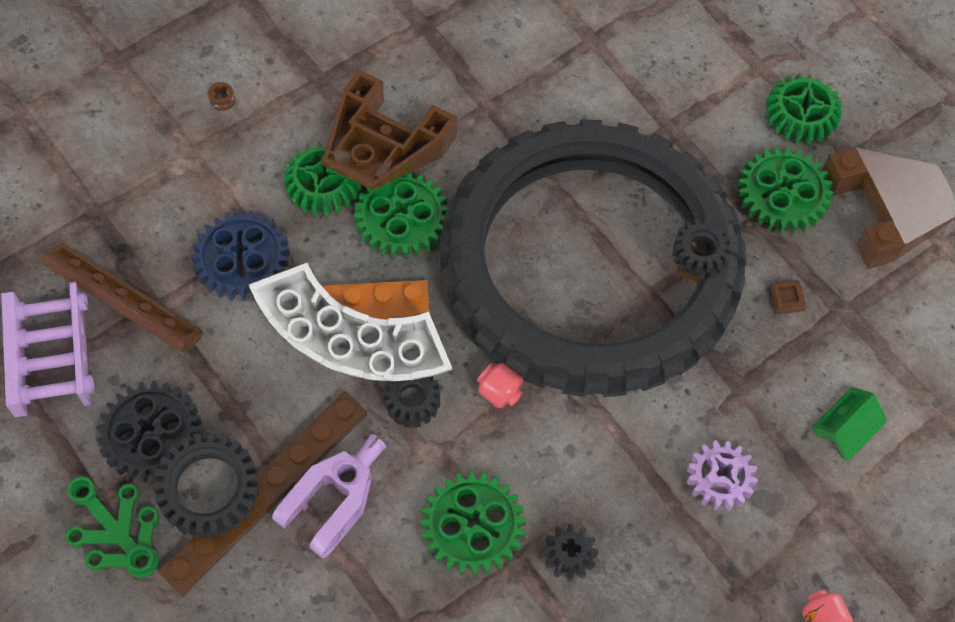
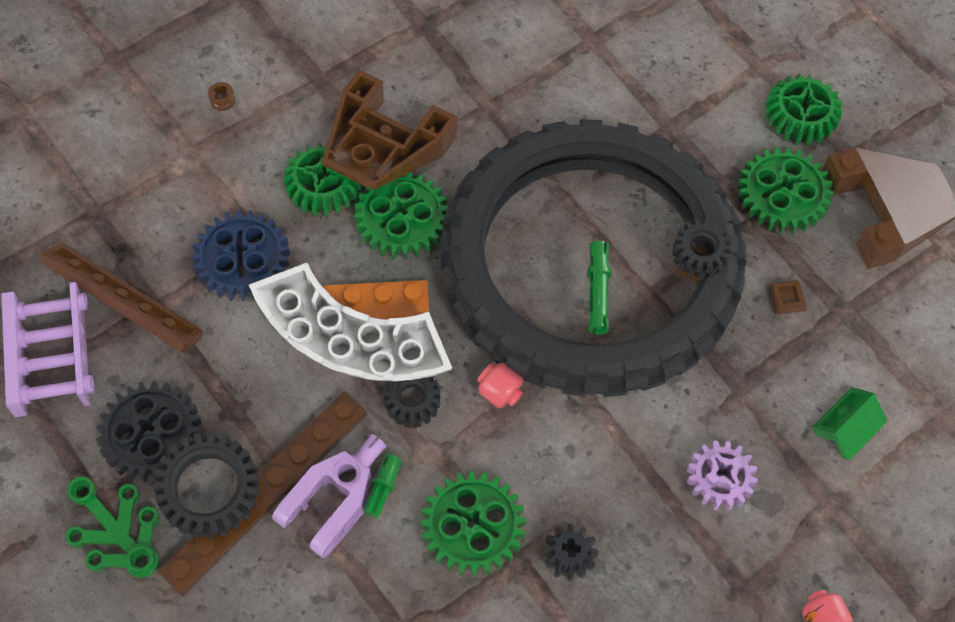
none -> green axle [363,454,403,518]
none -> green pin [587,241,611,334]

